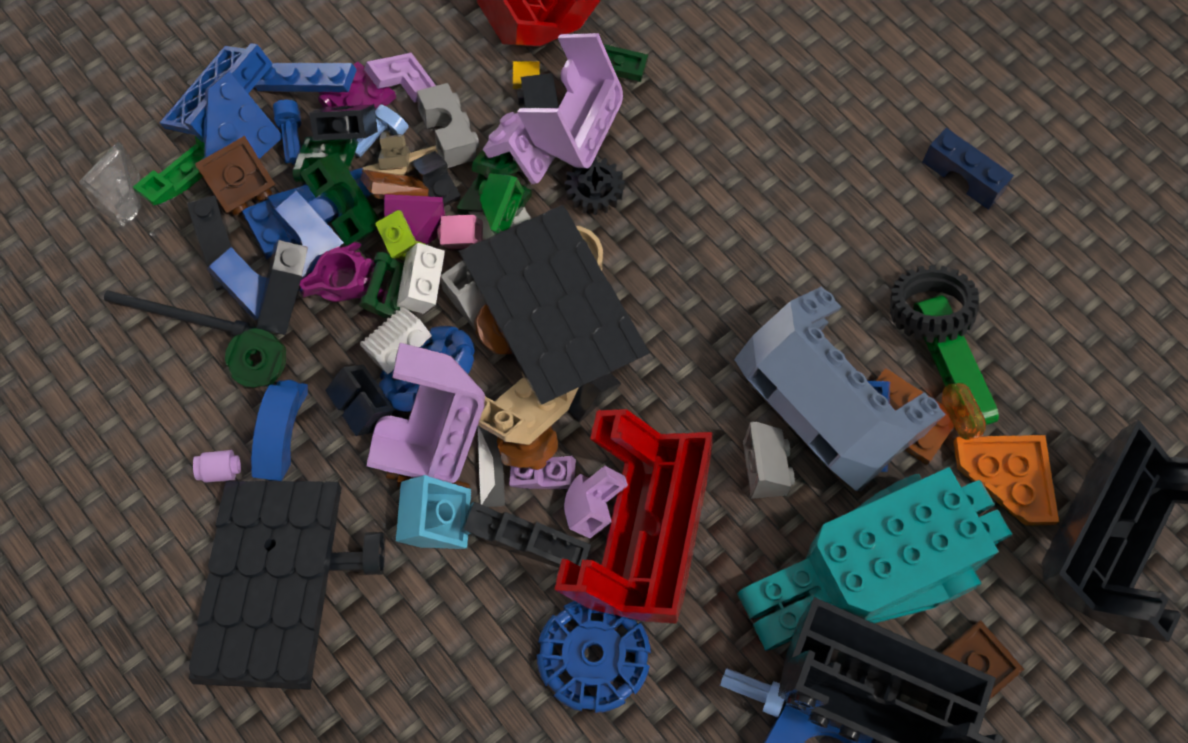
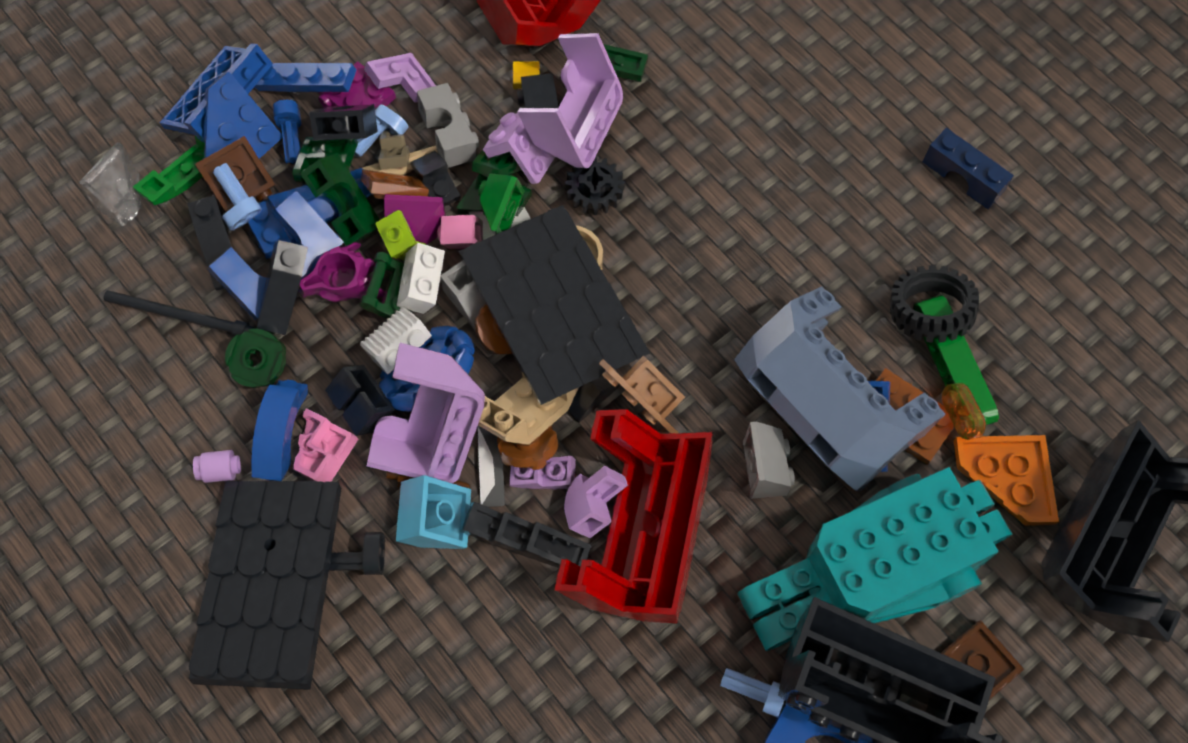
blue plate [537,601,651,713] -> none
none -> light blue piece [213,163,262,230]
none -> bright pink slope [293,408,359,482]
none -> medium nougat bracket [599,356,685,434]

